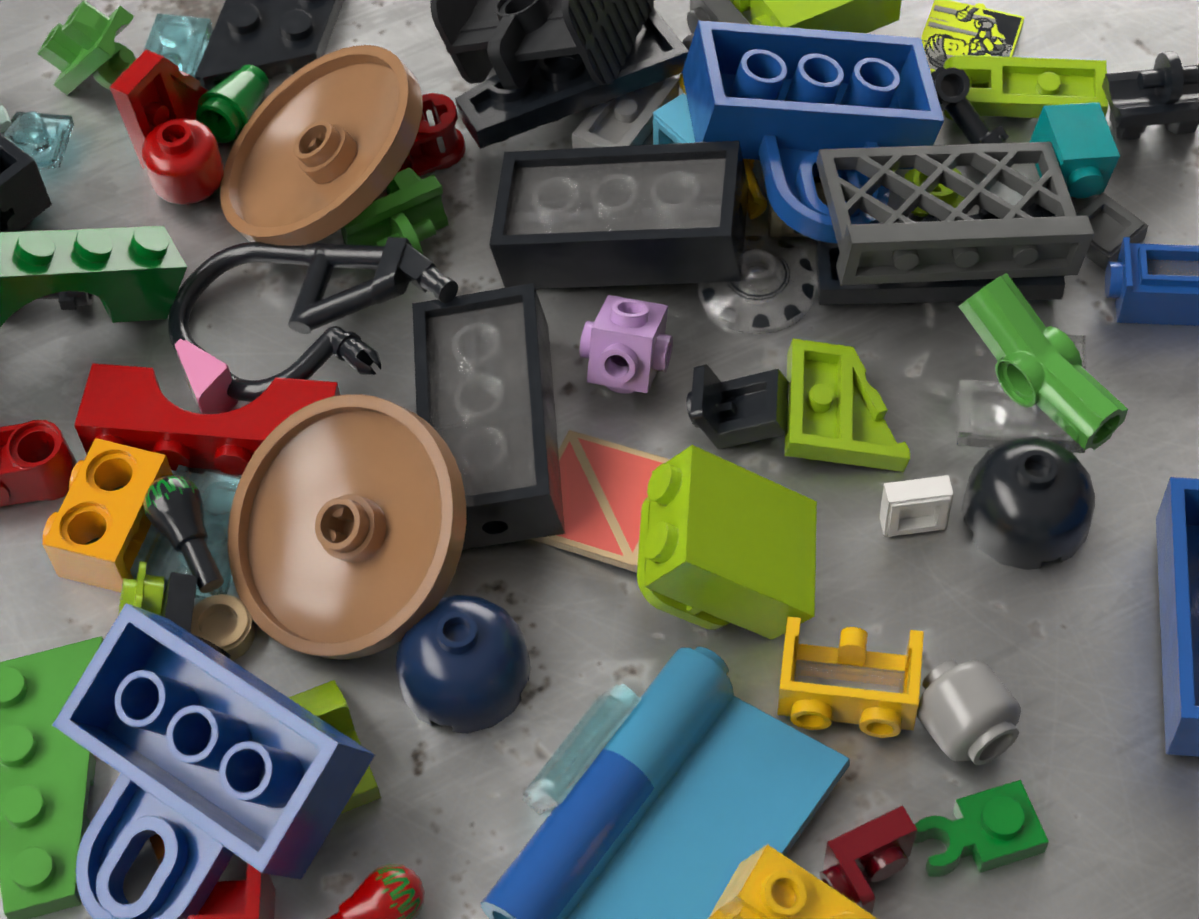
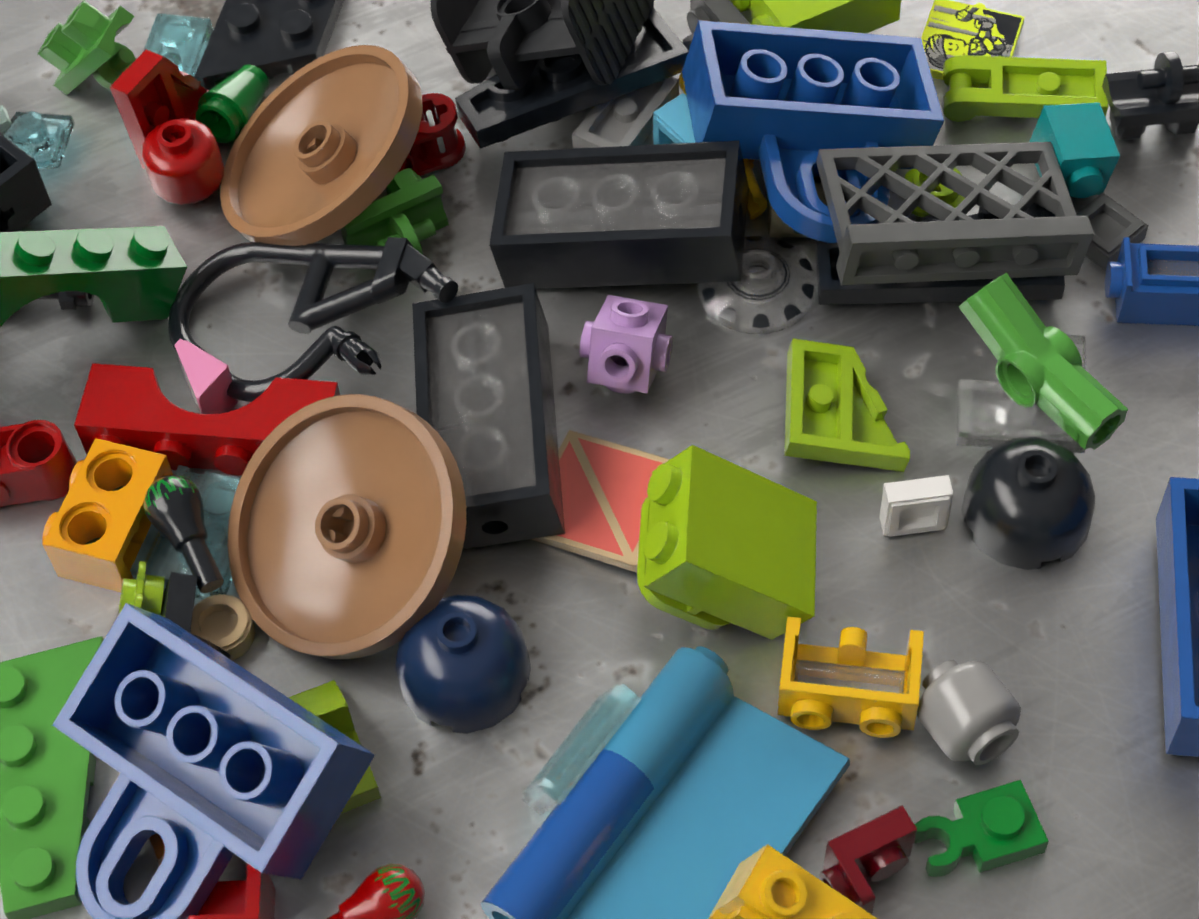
black bracket [686,364,789,449] -> none
black bar [931,66,1009,144] -> none

